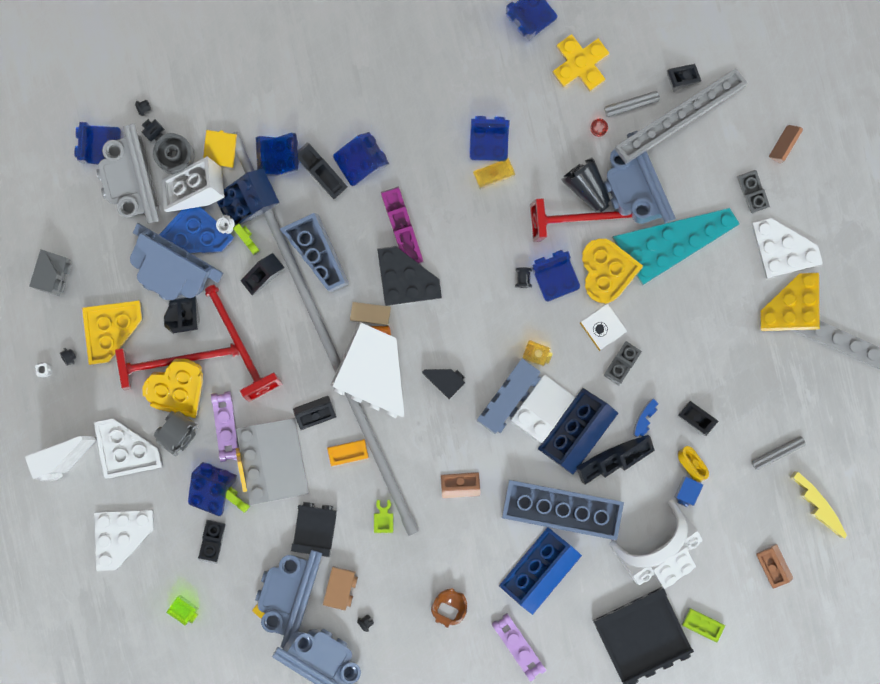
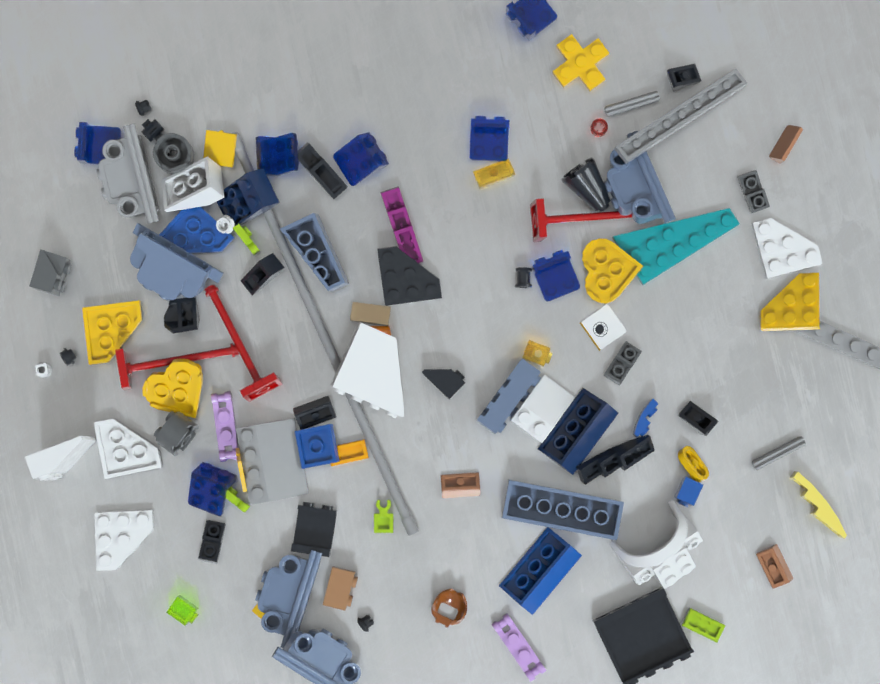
none -> blue plate [295,424,340,469]

